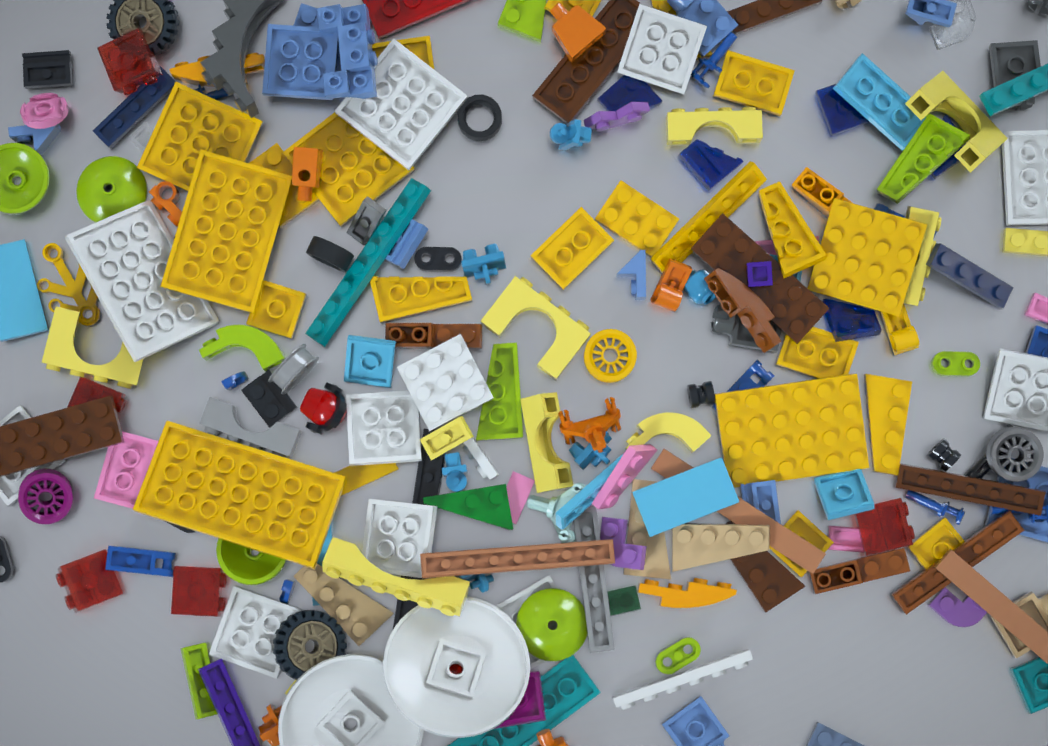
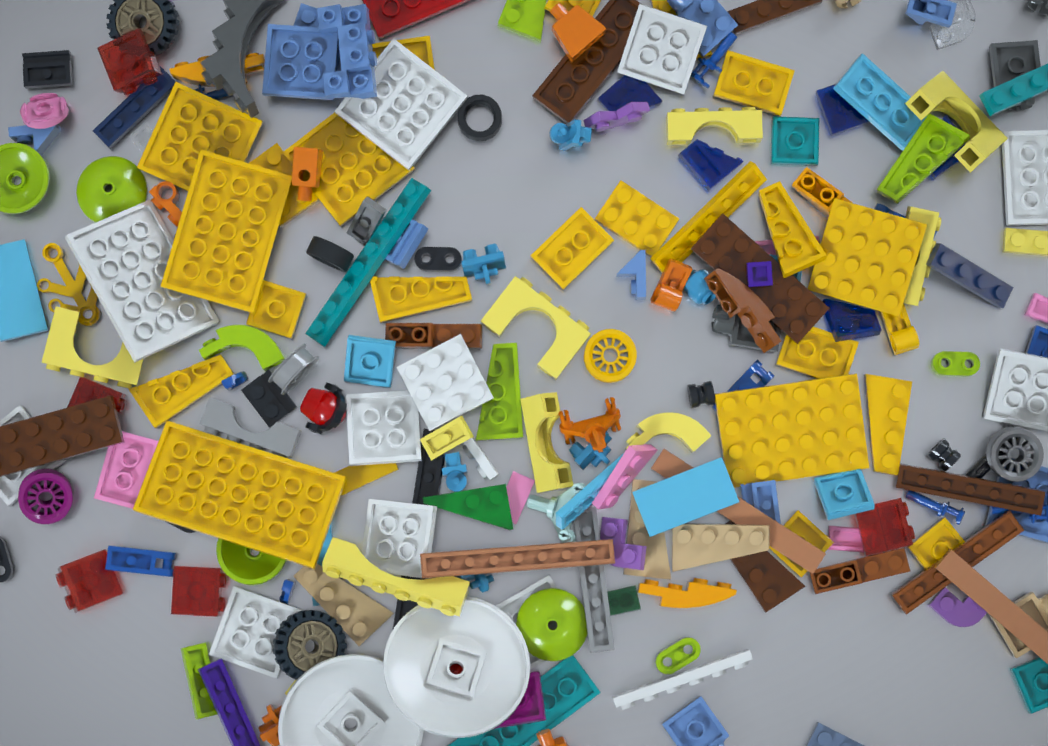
none -> yellow wing [128,354,234,429]
none -> teal tile [771,116,820,166]

